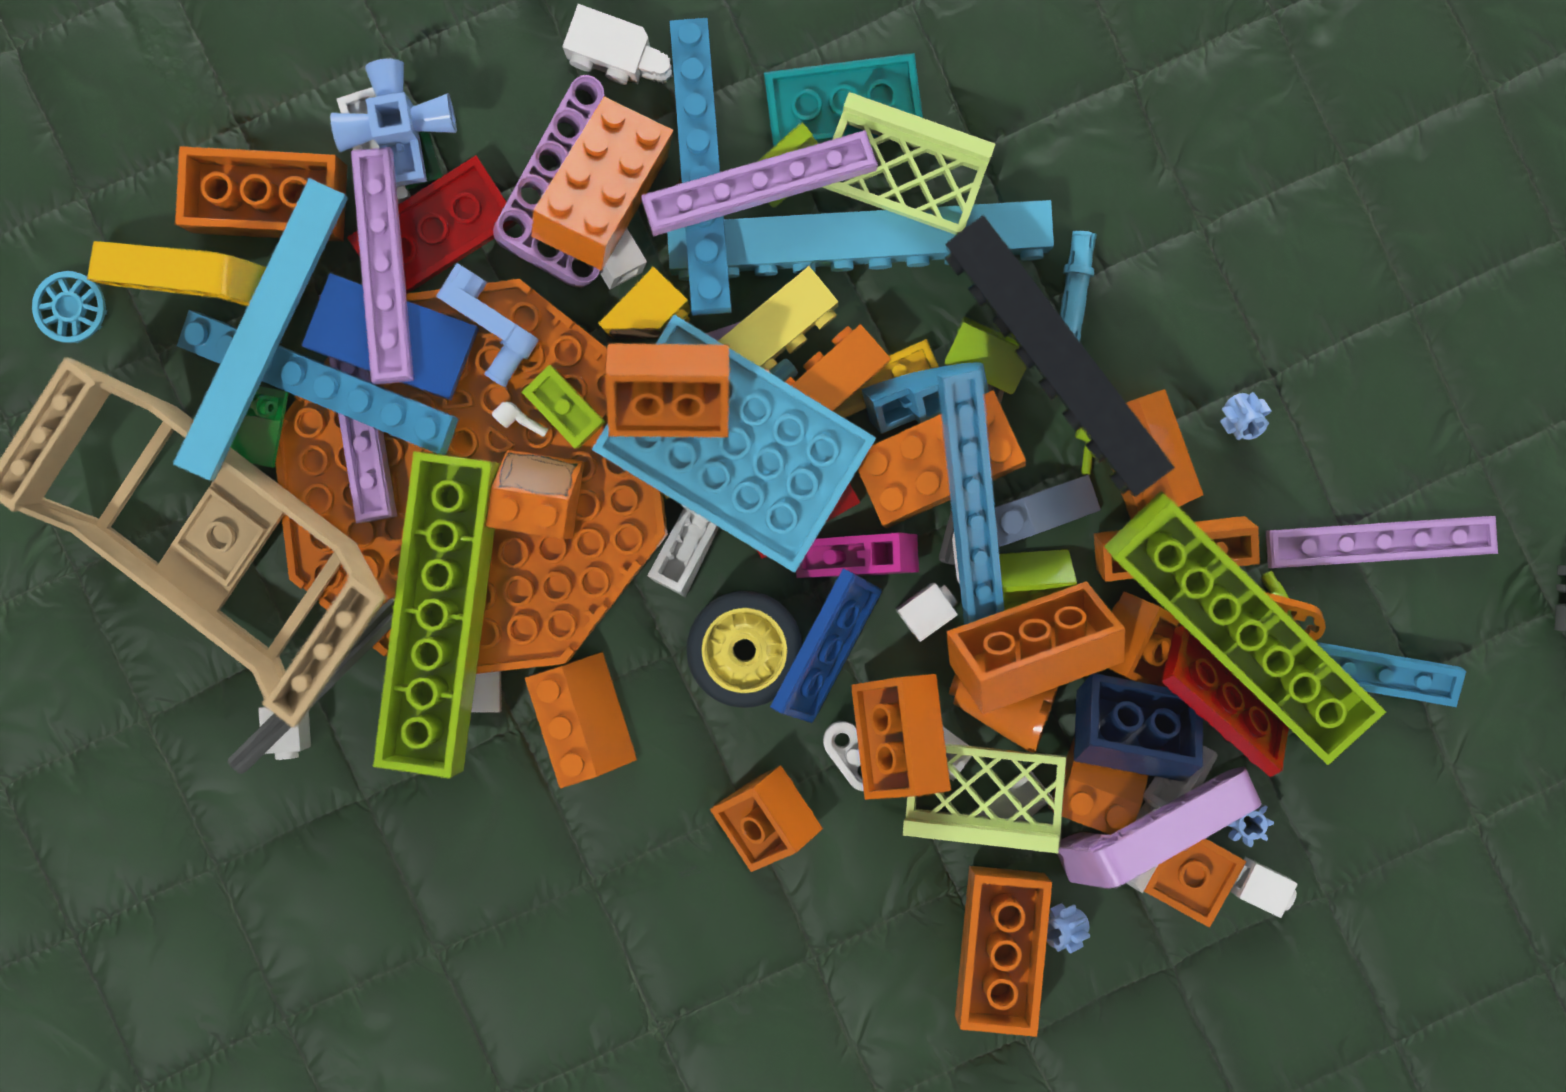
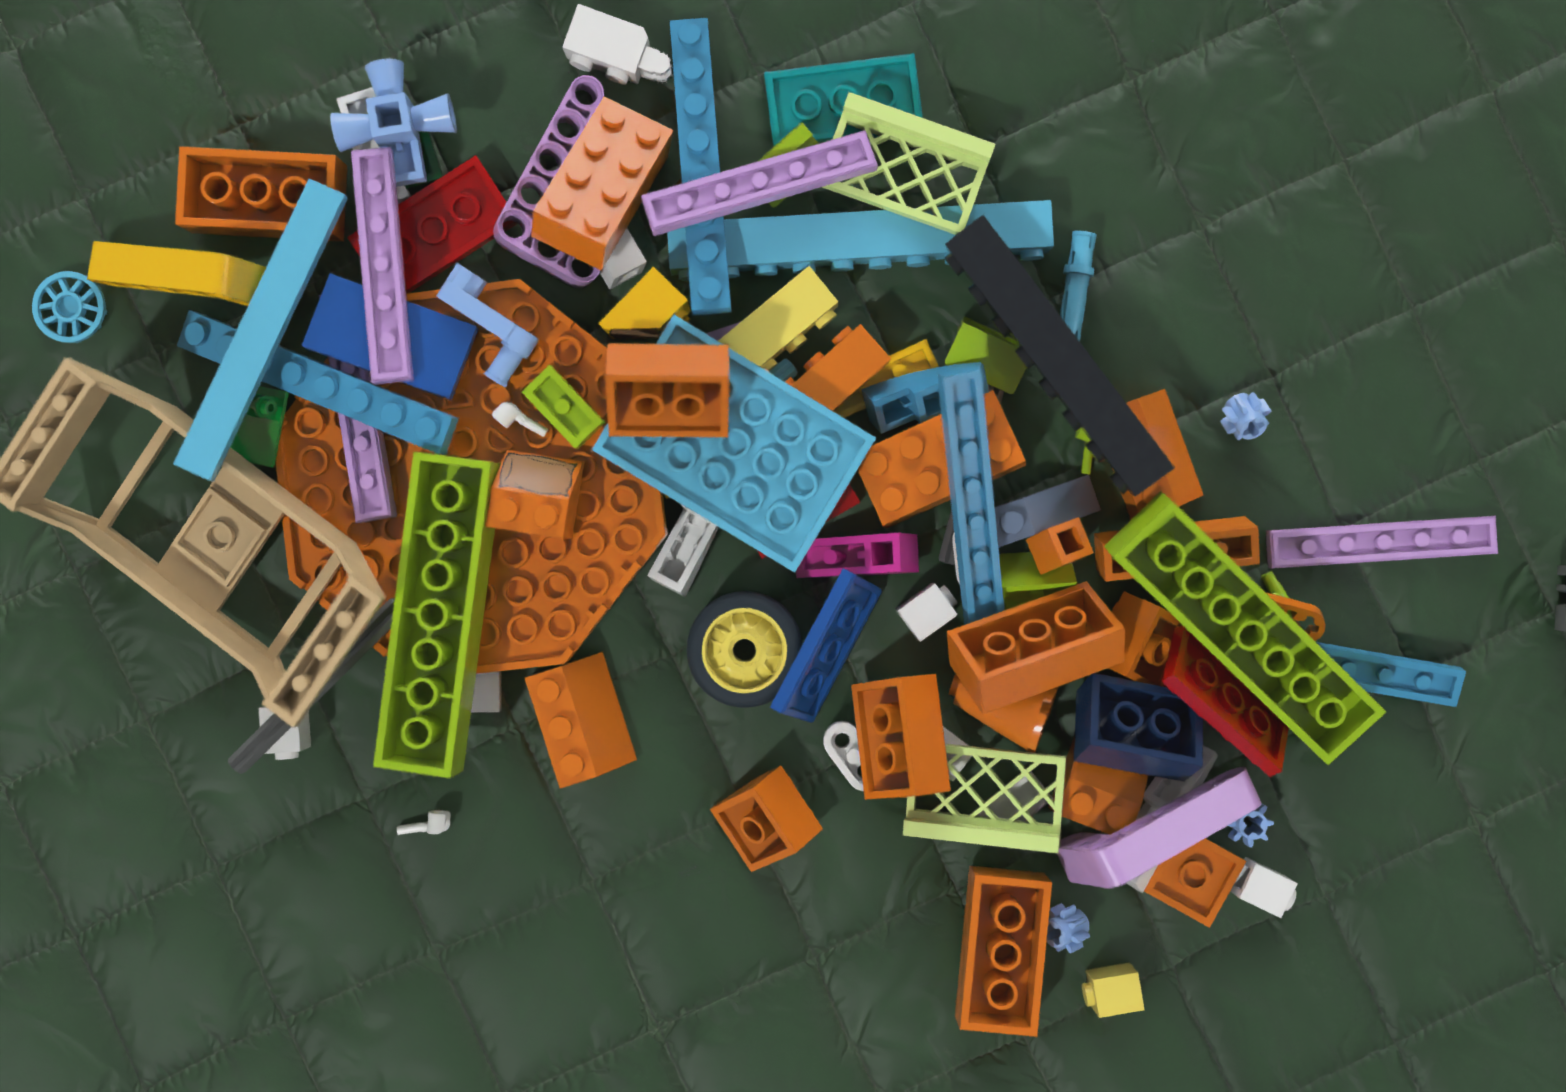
none -> white hand [397,810,451,835]
none -> orange brick [1026,517,1094,575]
none -> light yellow brick [1082,962,1145,1018]

